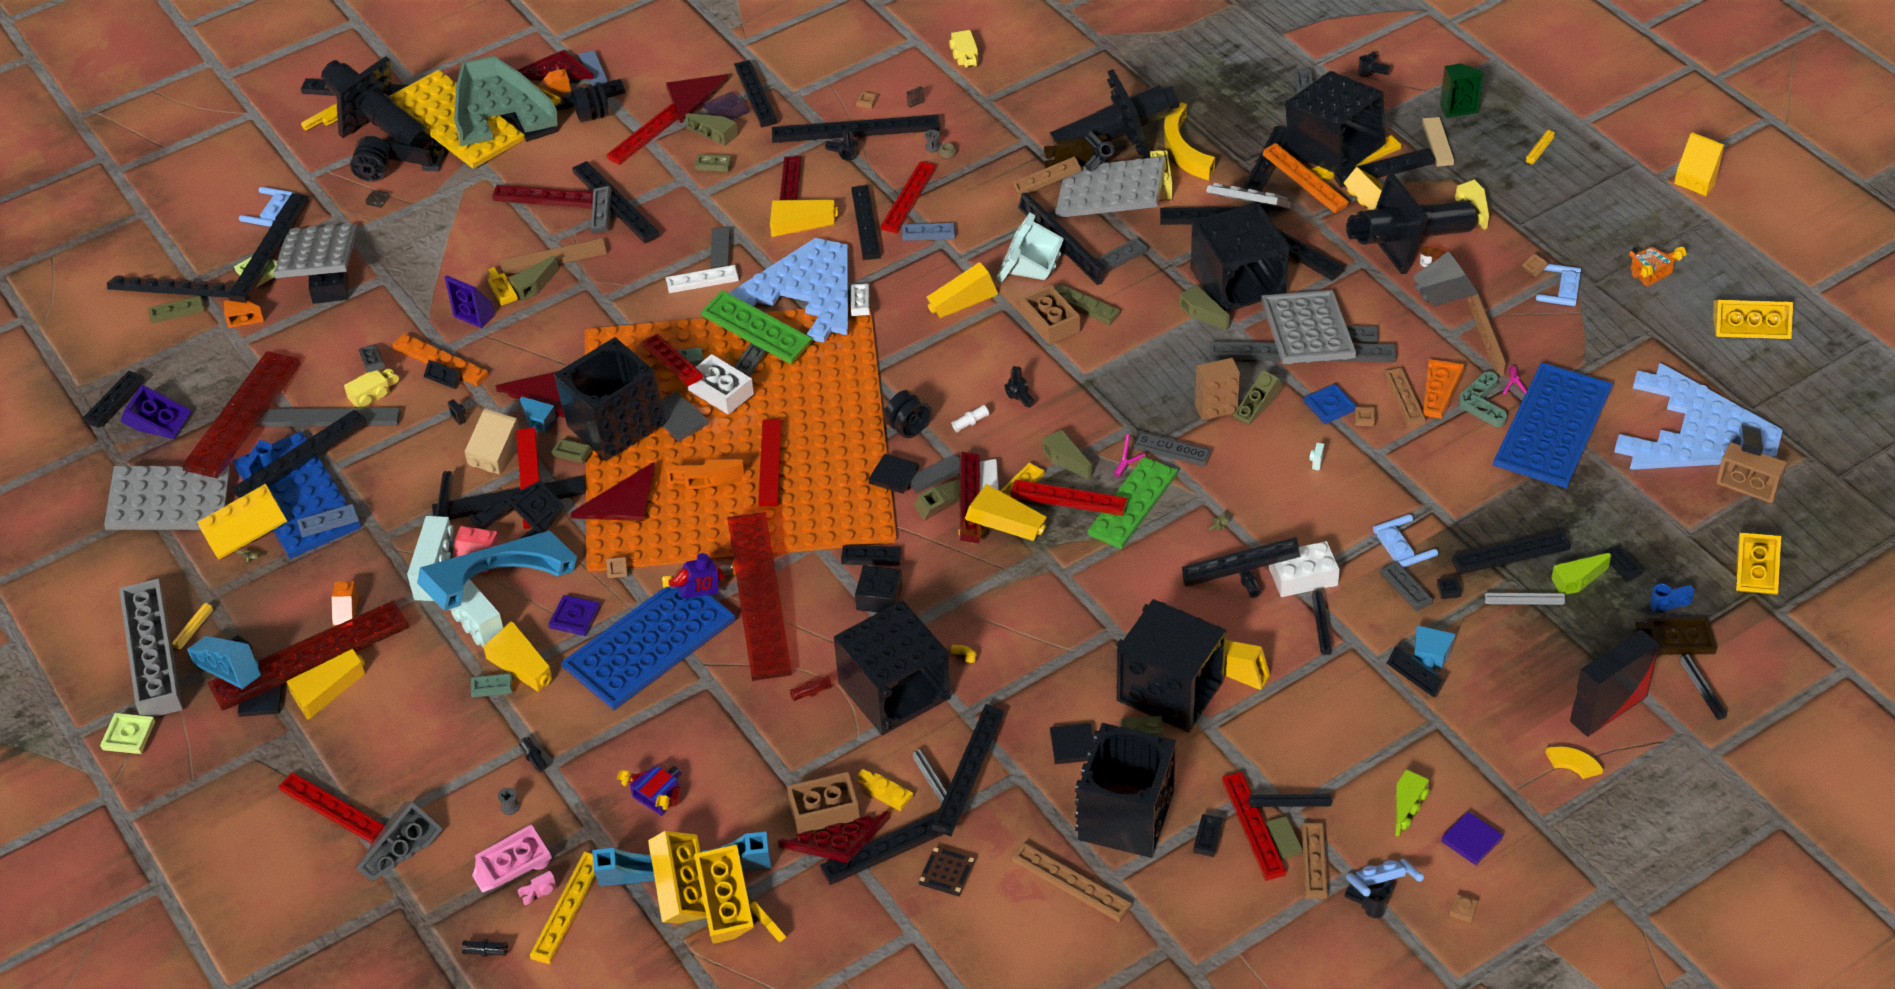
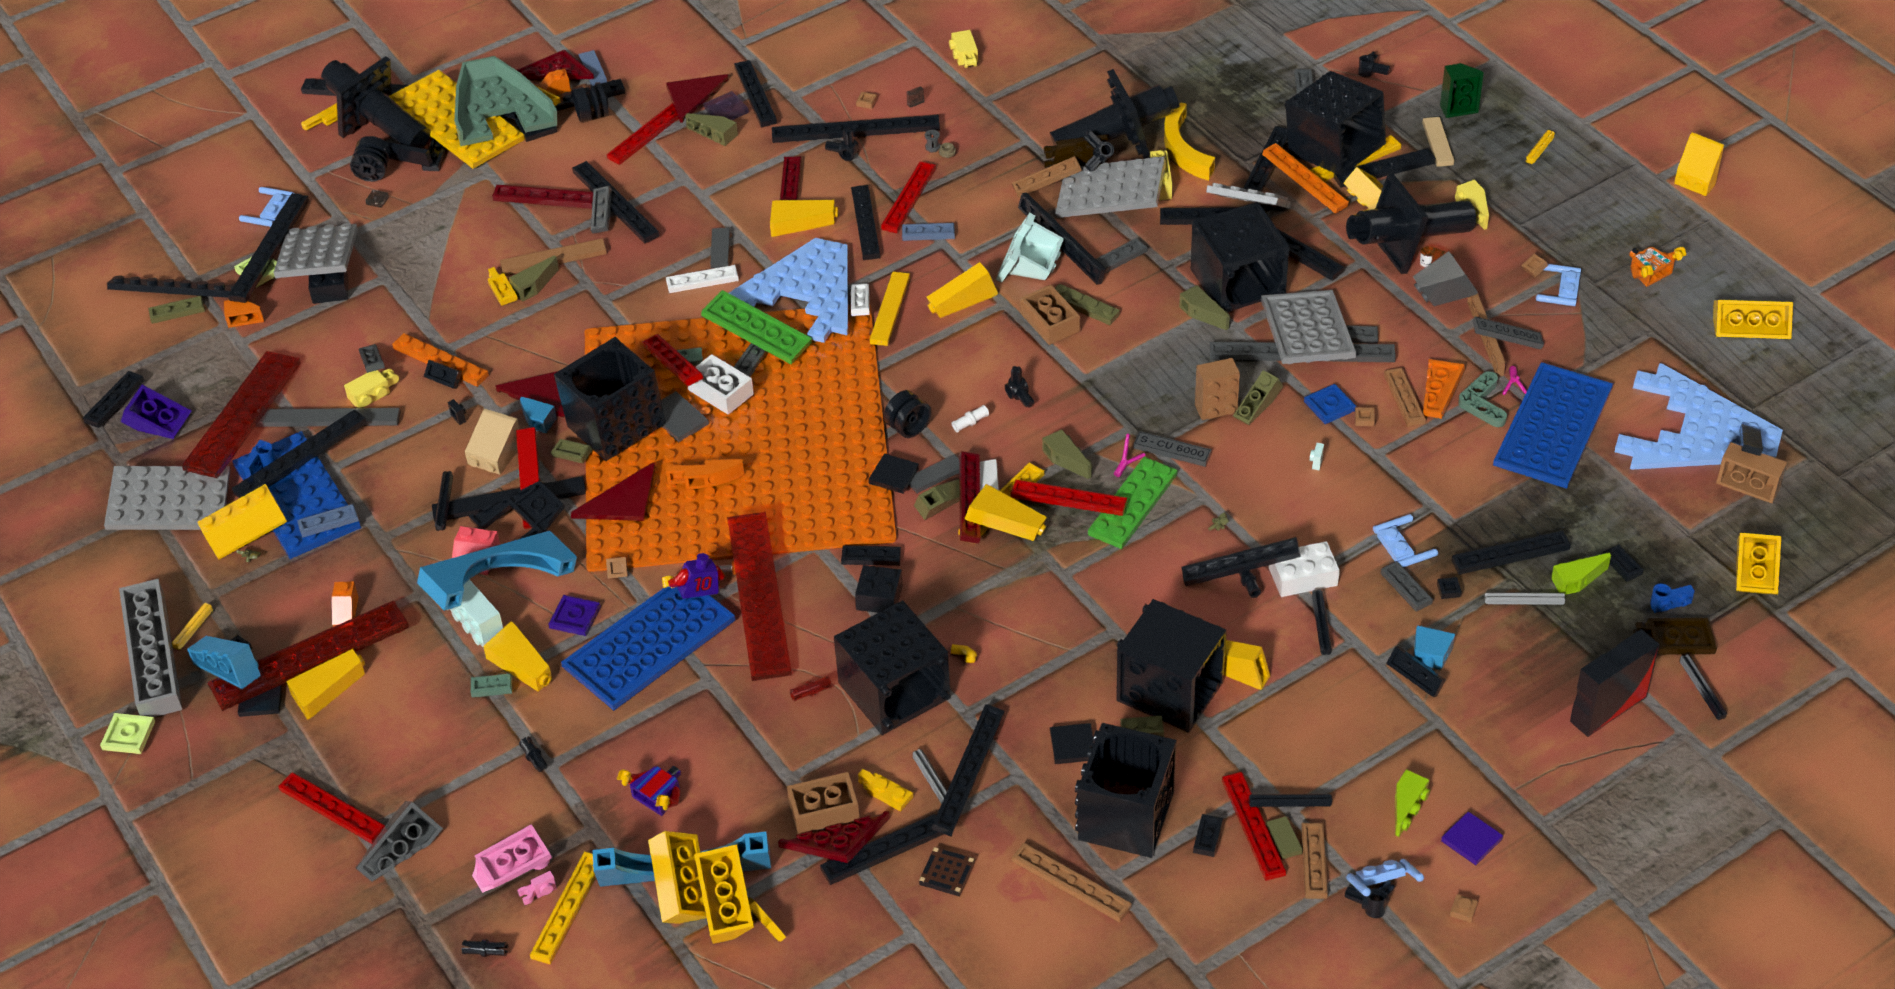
light aqua brick [407,516,455,601] -> none
dark purple slope [445,275,495,328] -> none
dark grey bush [498,788,520,815] -> none
olive plate [694,154,731,172] -> none
red tile [758,419,782,506] -> none
yellow tile [1545,747,1603,779] -> none
none -> yellow tile [870,272,910,346]
none -> dark grey tile [1472,316,1544,349]

